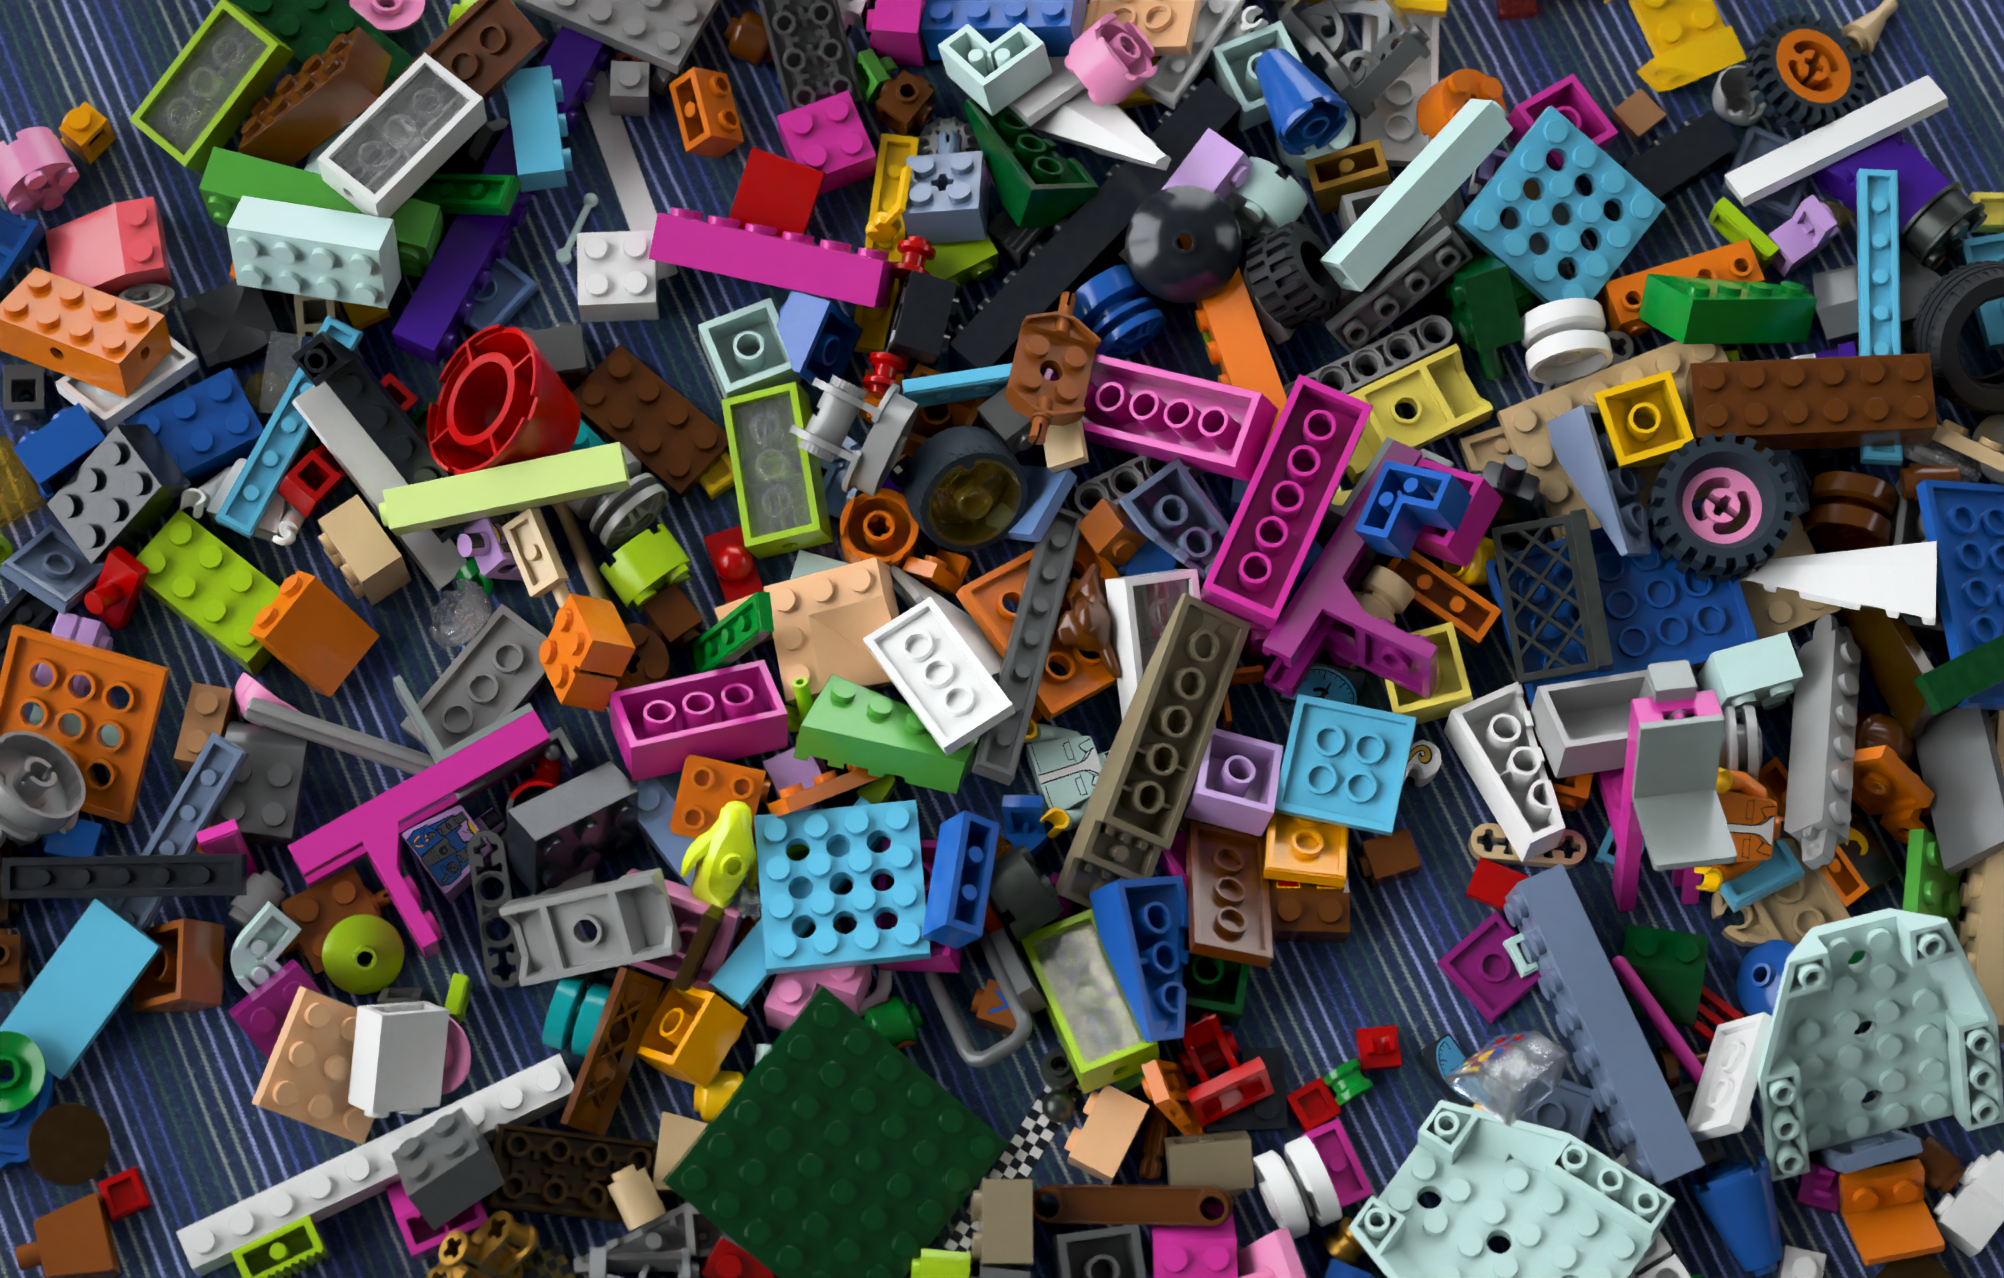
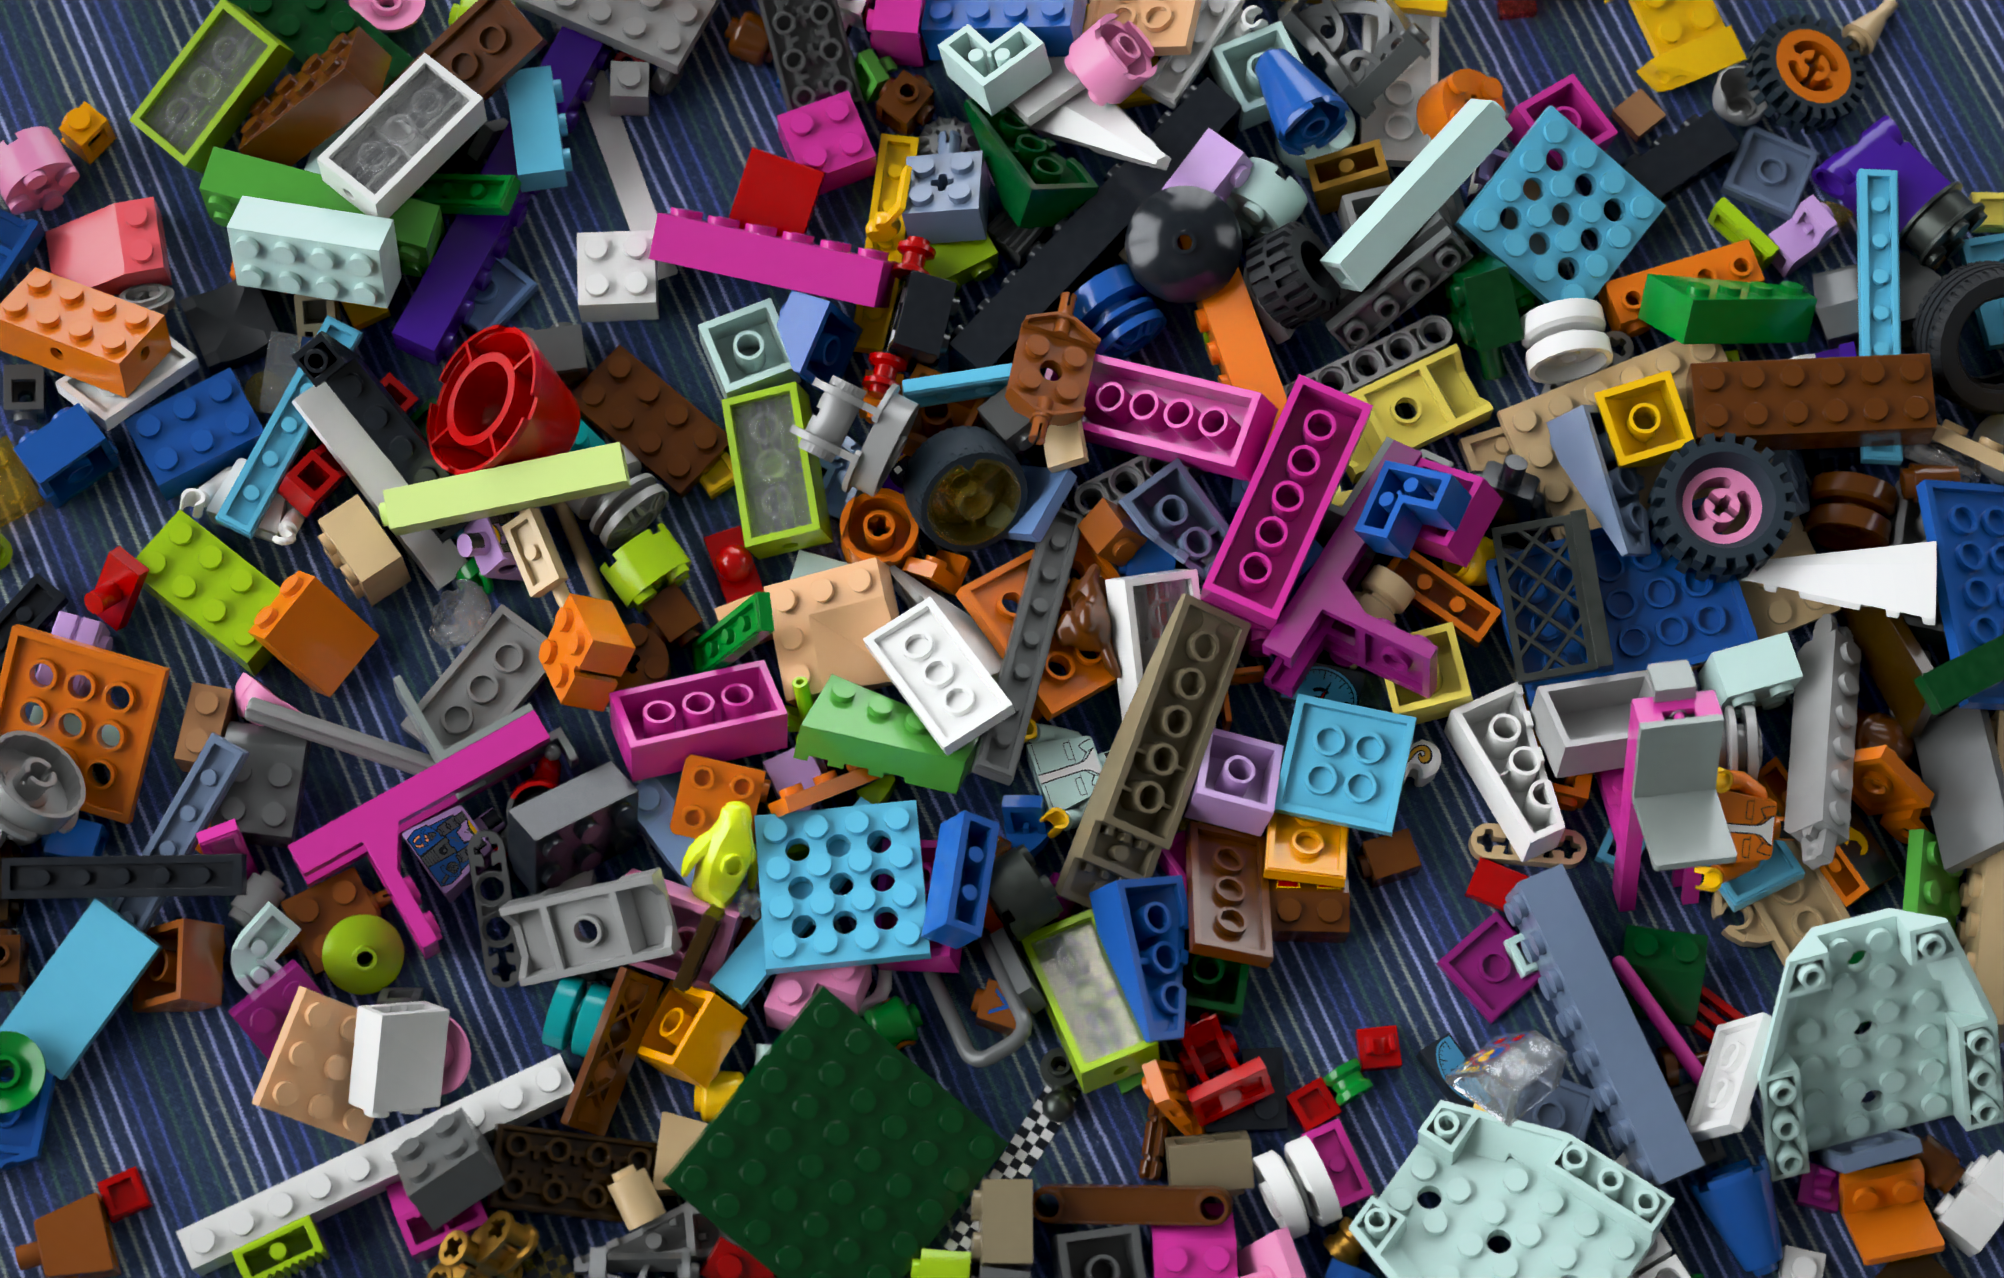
sand blue tile [0,524,105,615] -> none
dark brown tile [25,1103,111,1187] -> none
brick [47,424,191,564] -> none
lime tile [444,973,473,1023] -> none
light aqua hinge [556,193,598,265] -> none
orange brick [669,67,744,158] -> none
light nougat brick [1064,1085,1150,1184] -> none
white tile [1724,75,1948,207] -> none
blue dish [1736,940,1796,1016] -> none

